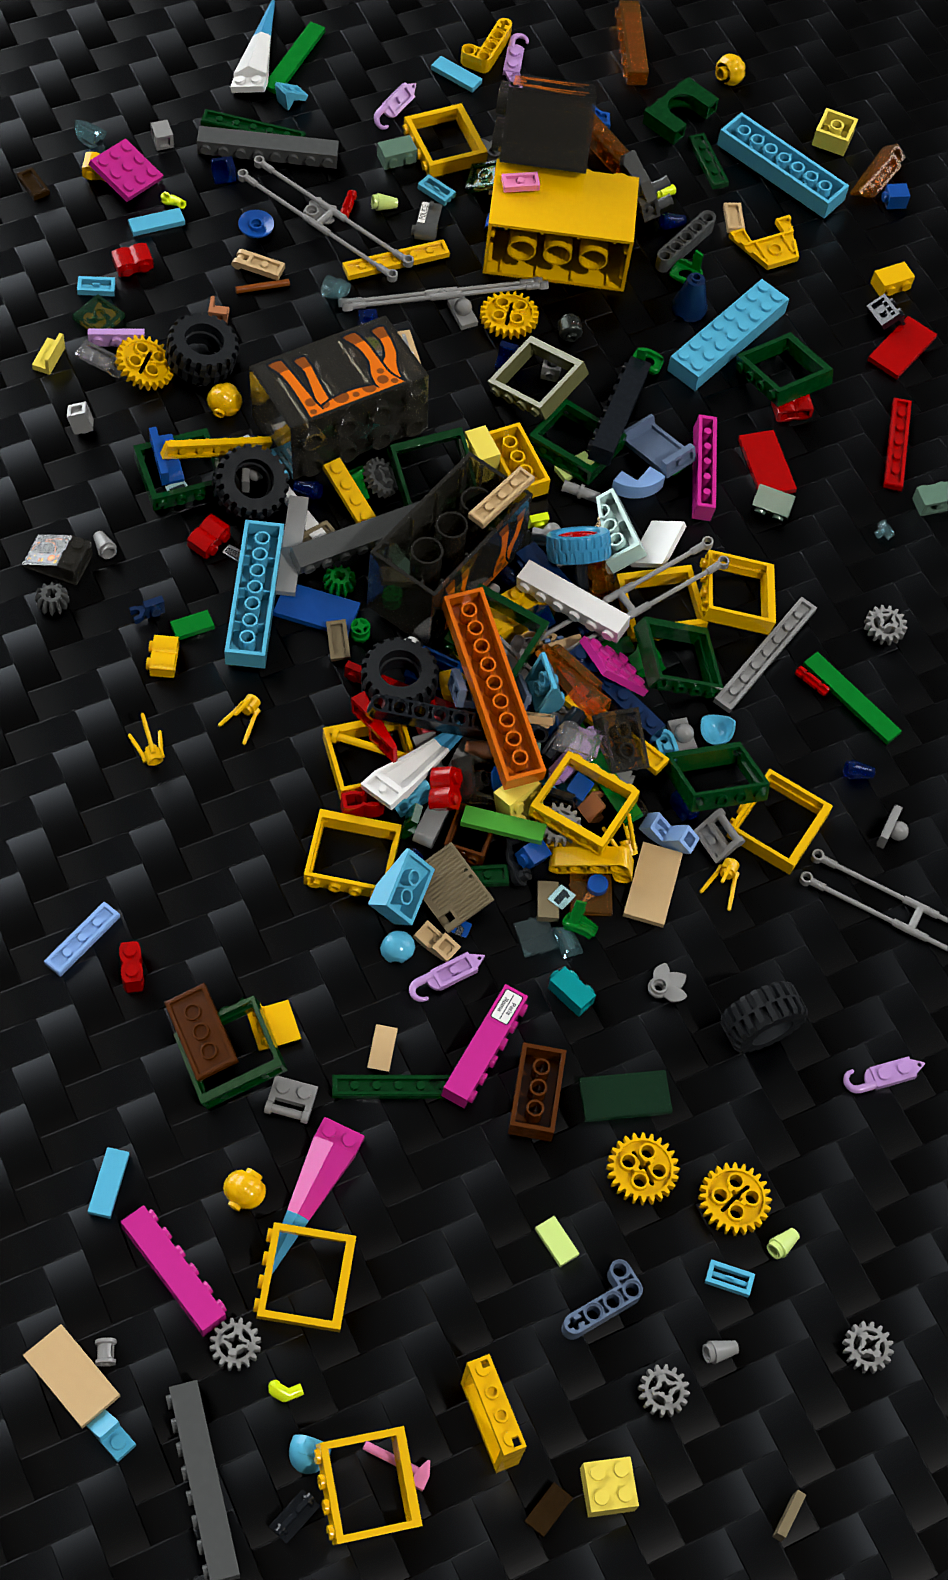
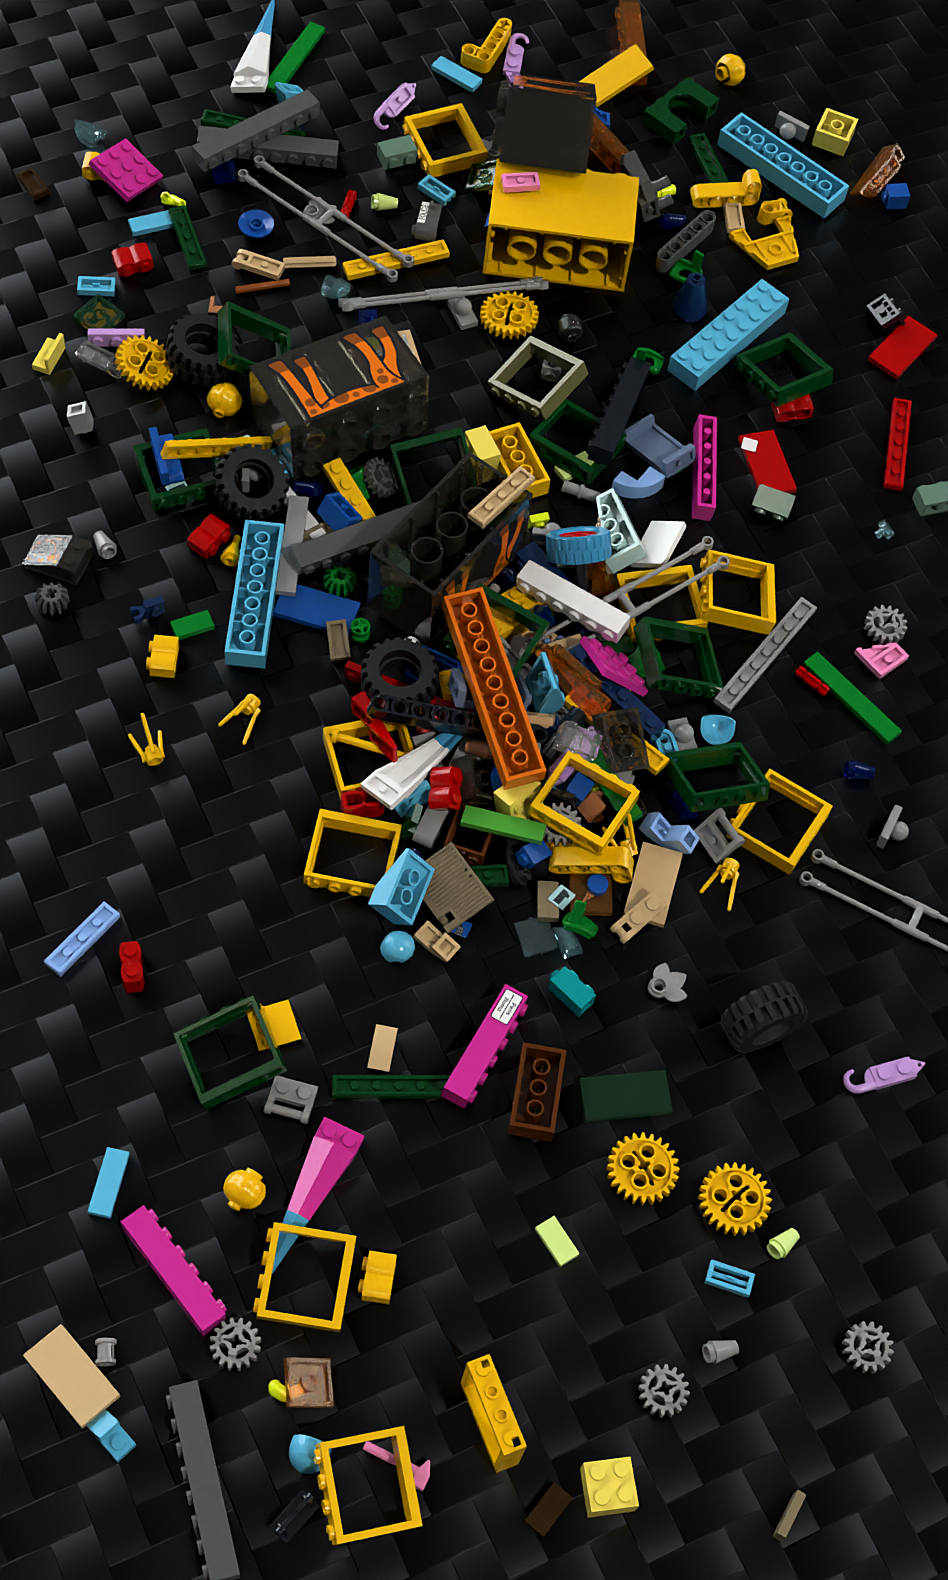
light grey brick [150,120,174,151] -> none
reddish brown tile [164,983,239,1082] -> none
lavender plate [409,952,485,1002] -> none
clear blue panel [494,341,519,370] -> none
sand blue beam [561,1259,643,1340] -> none
yellow brick [870,261,915,297] -> none
none -> dark green tile [168,205,207,271]
none -> dark grey brick [192,89,320,172]
none -> dark green window [218,301,292,391]
none -> yellow cone [221,535,241,567]
none -> tan axle [283,256,336,269]
none -> clear orange tile [284,1358,334,1408]
none -> blue brick [317,492,363,531]
none -> yellow brick [358,1251,397,1304]
none -> yellow tile [579,44,654,107]
none -> tan plate [609,890,668,944]
none -> yellow beam [690,169,762,208]
none -> white sticker [741,437,758,452]
none -> yellow piece [757,198,793,225]
none -> light grey tile [774,111,809,142]
none -> bright pink wing [854,642,909,679]

